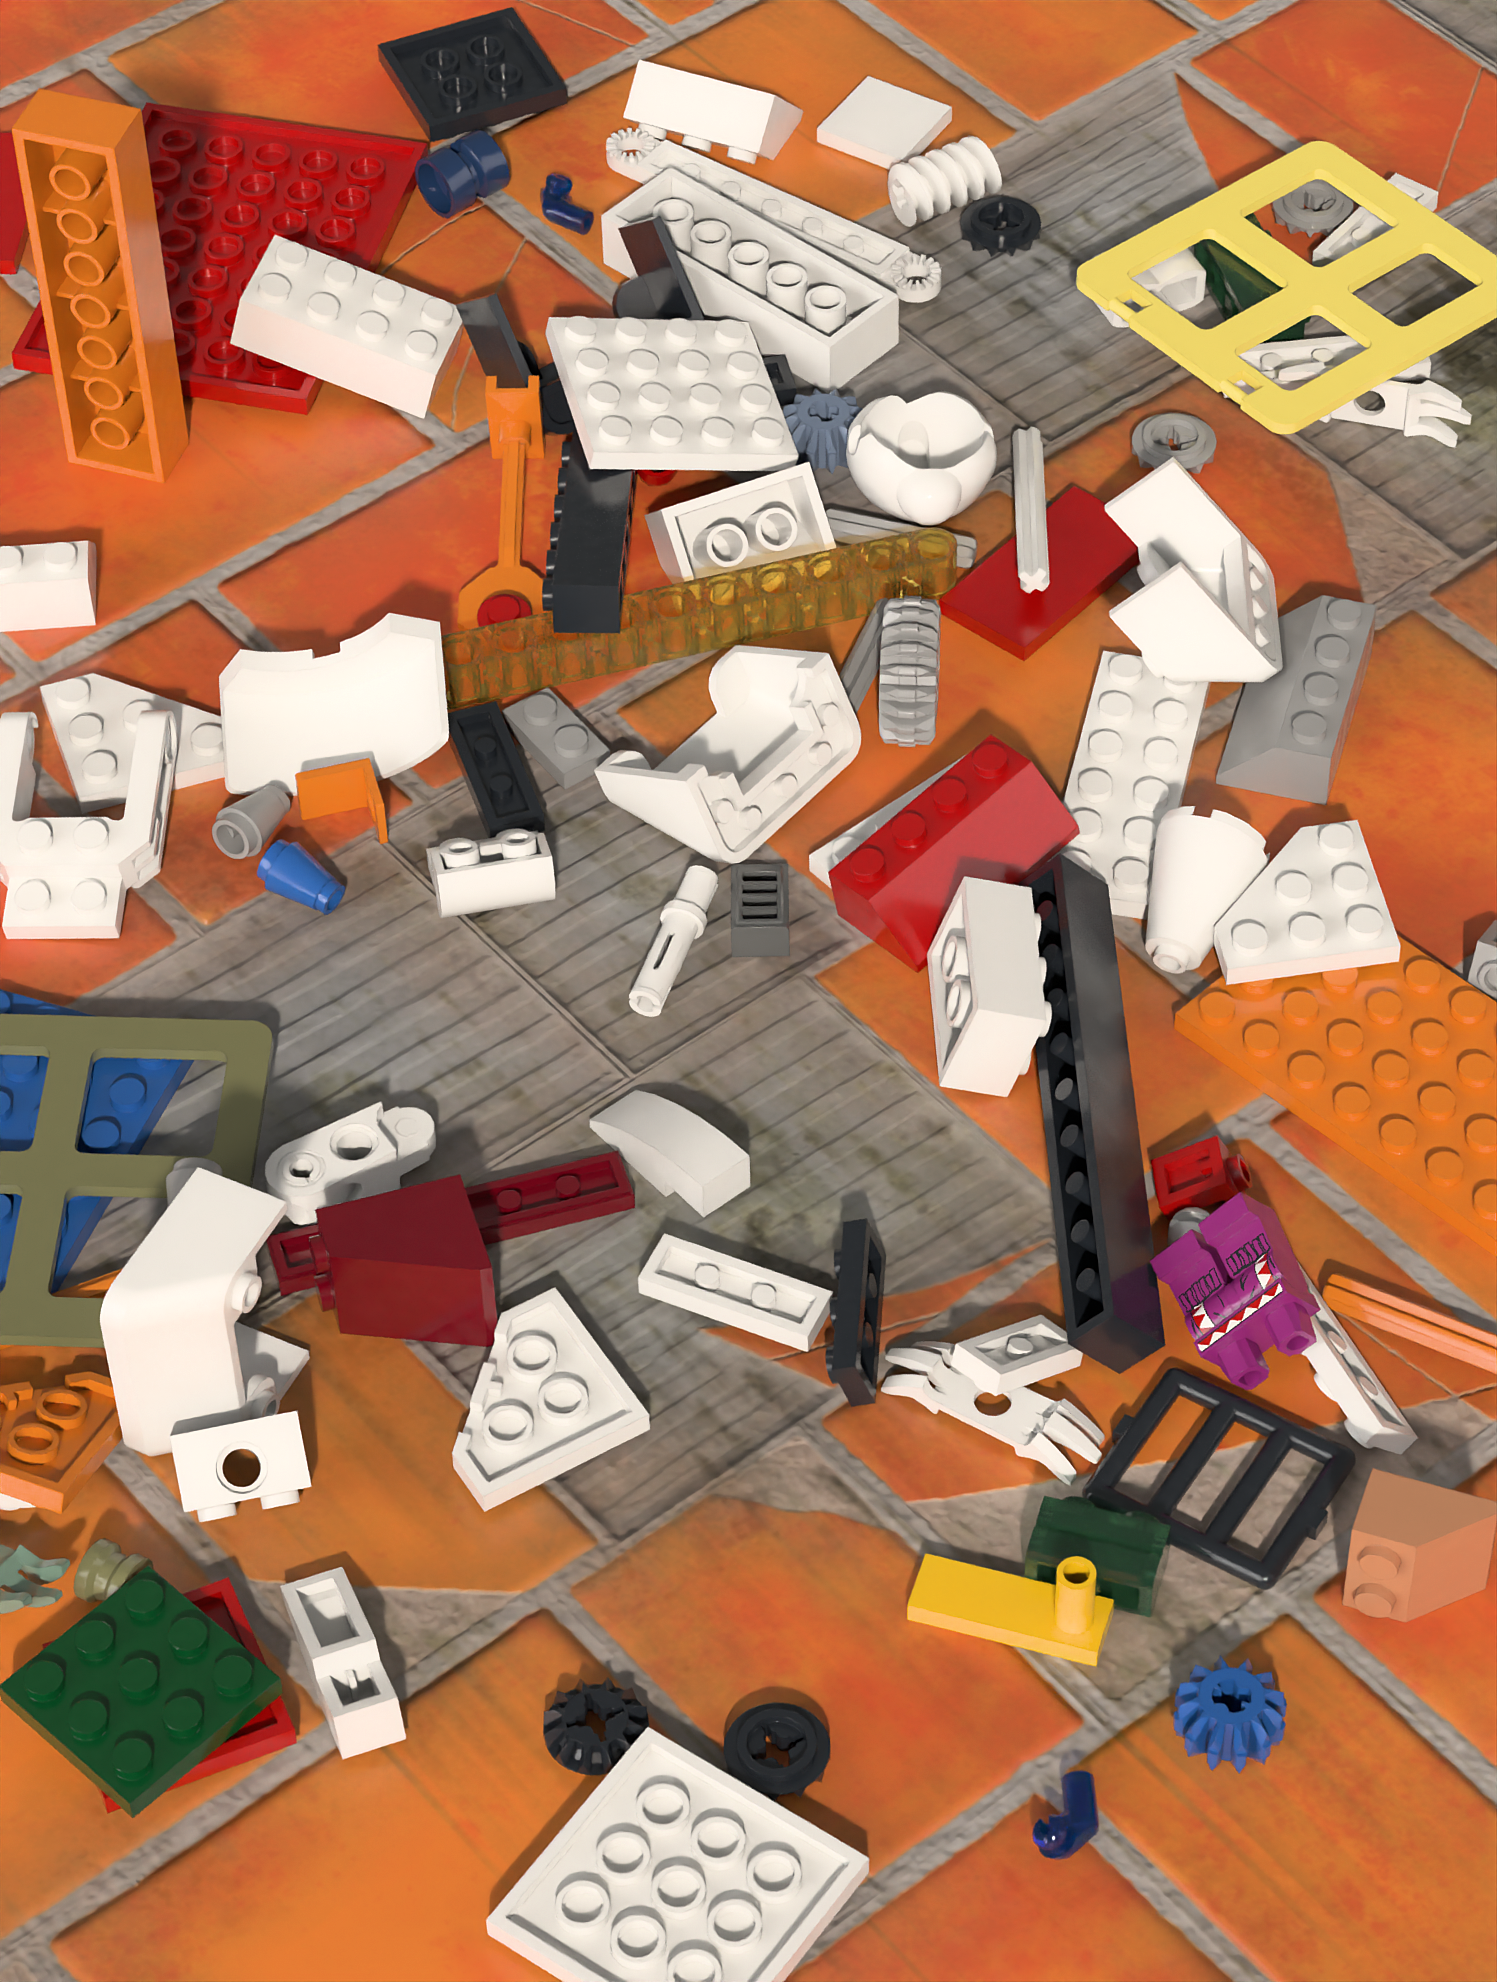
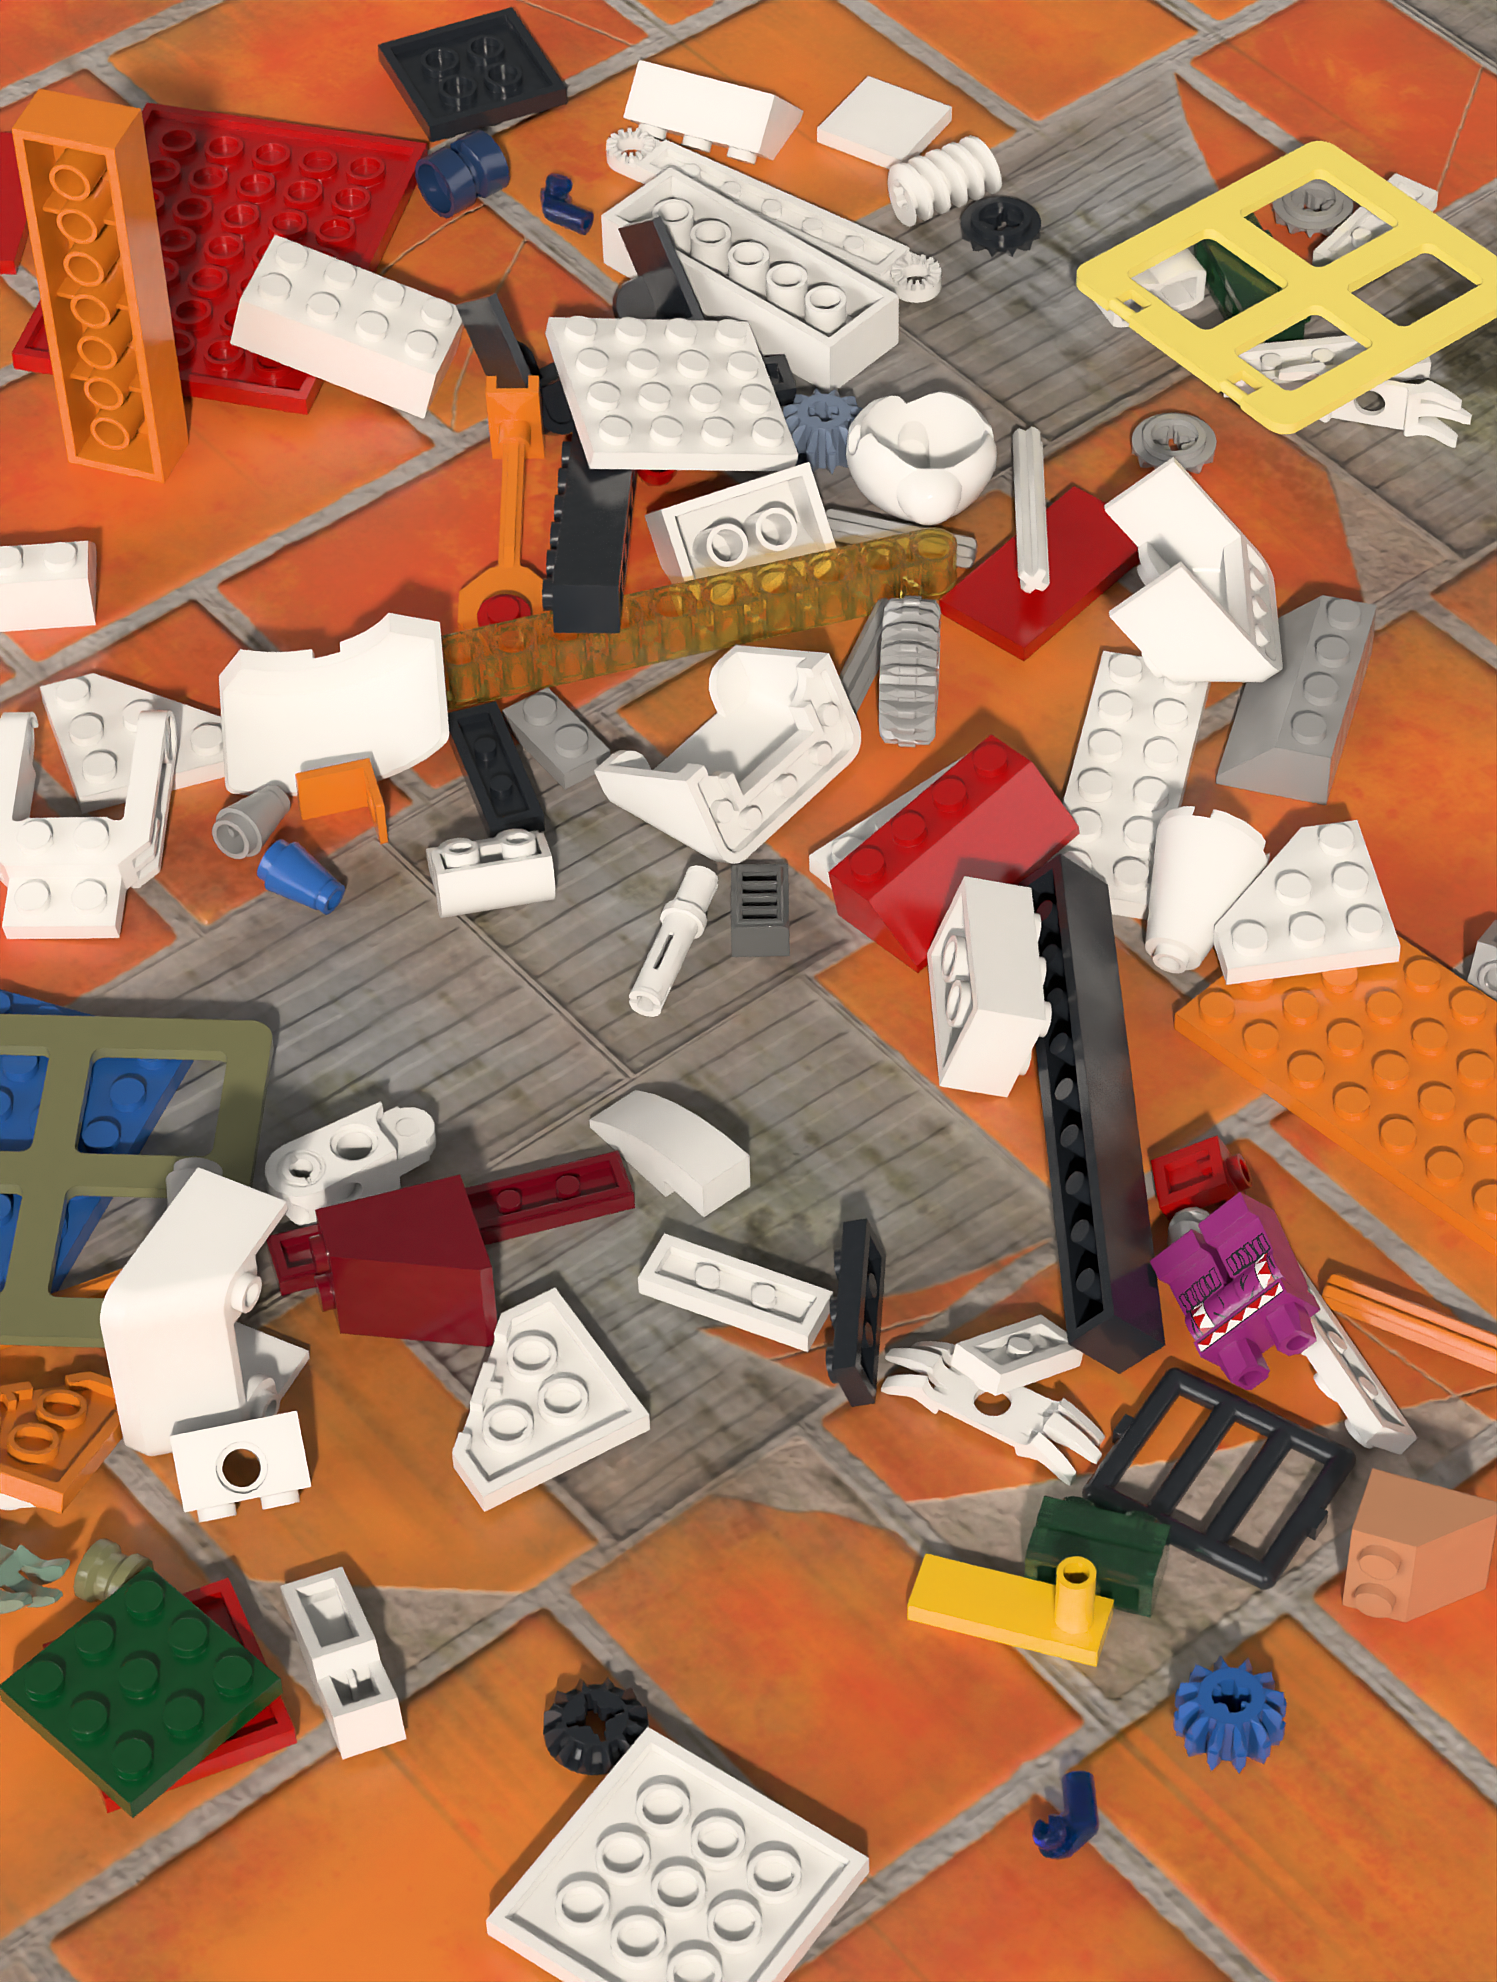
black gear [724,1703,831,1801] -> none

